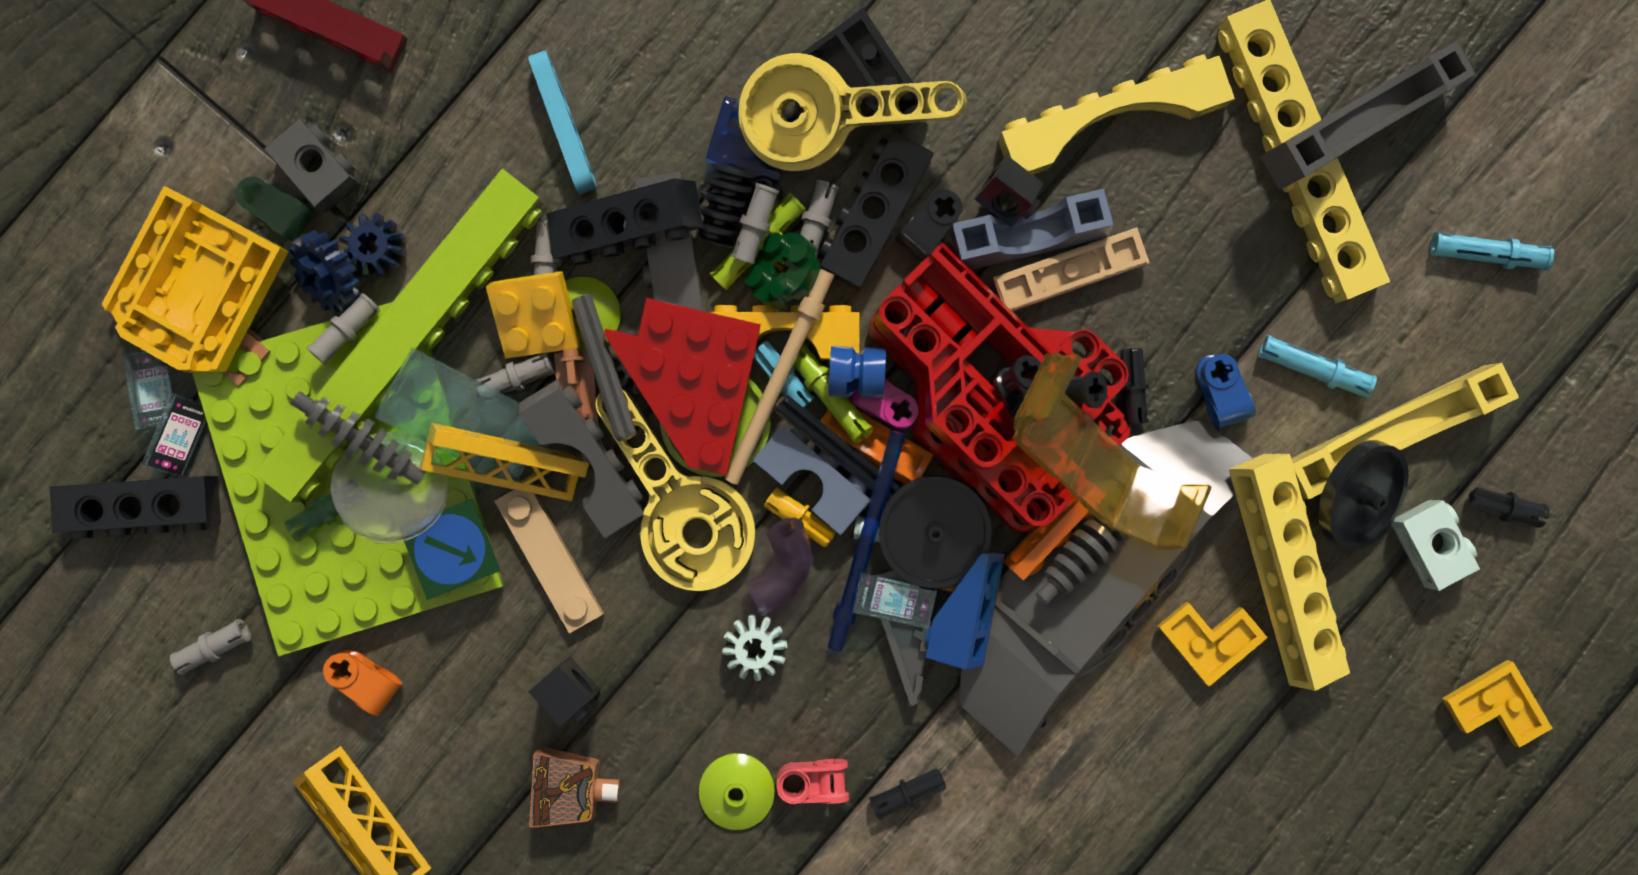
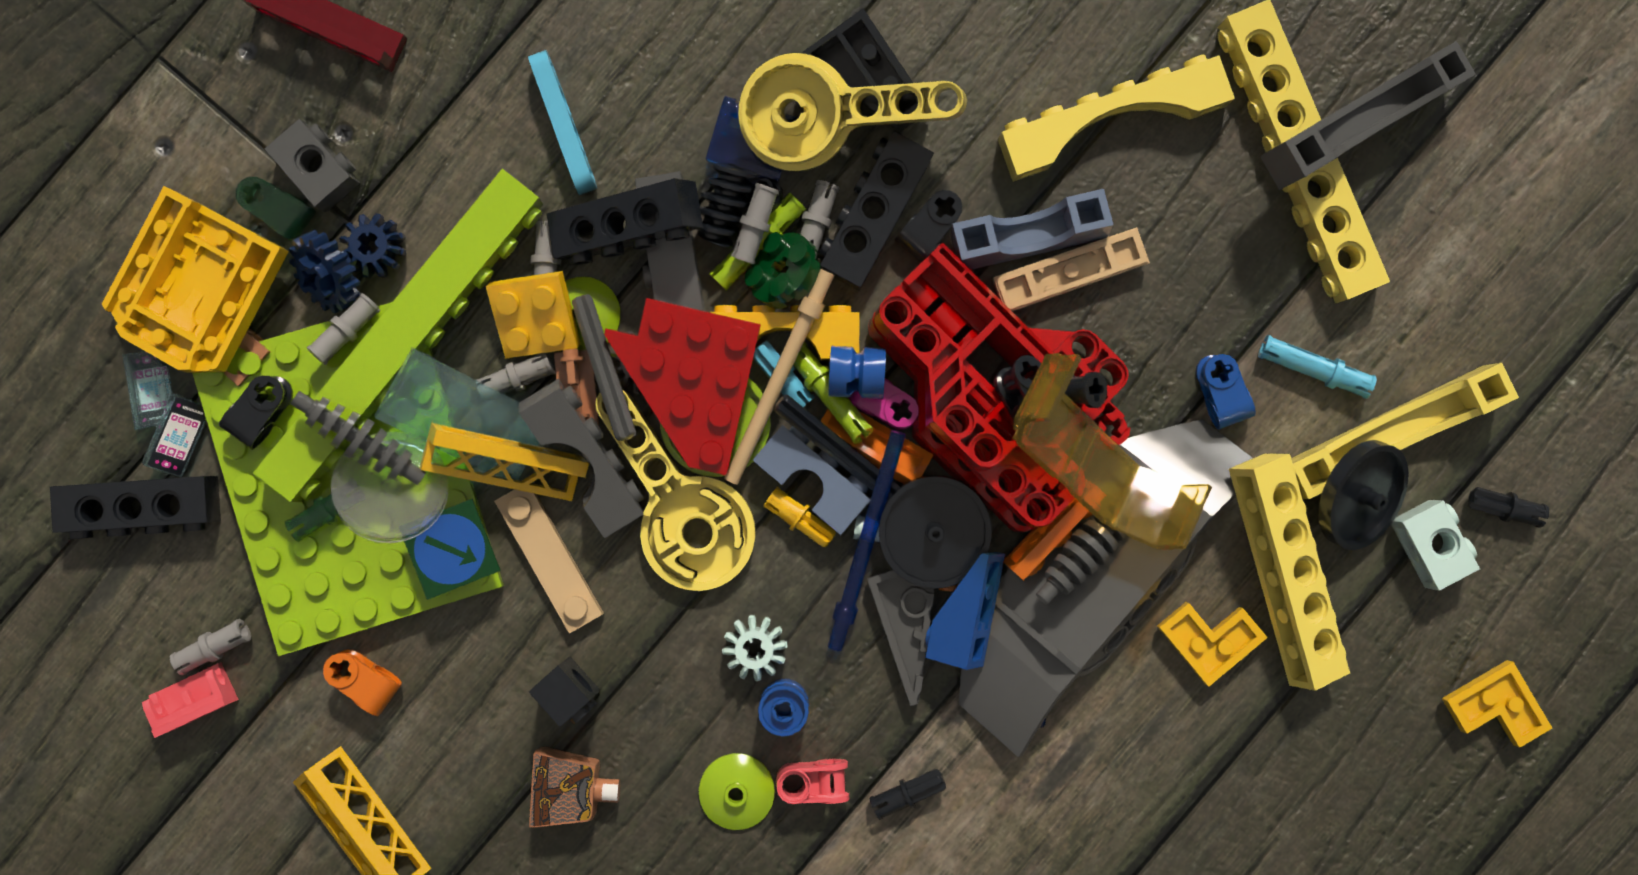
clear purple cylinder [744,518,813,616] -> none
clear light blue tile [852,573,937,629] -> none
black brick [974,155,1044,227] -> none
black axle [1120,348,1149,424] -> none
medium azure pin [1430,232,1554,271] -> none
none -> coral hinge [142,662,239,738]
none -> black piece [219,375,293,450]
none -> blue wheel [758,679,809,737]

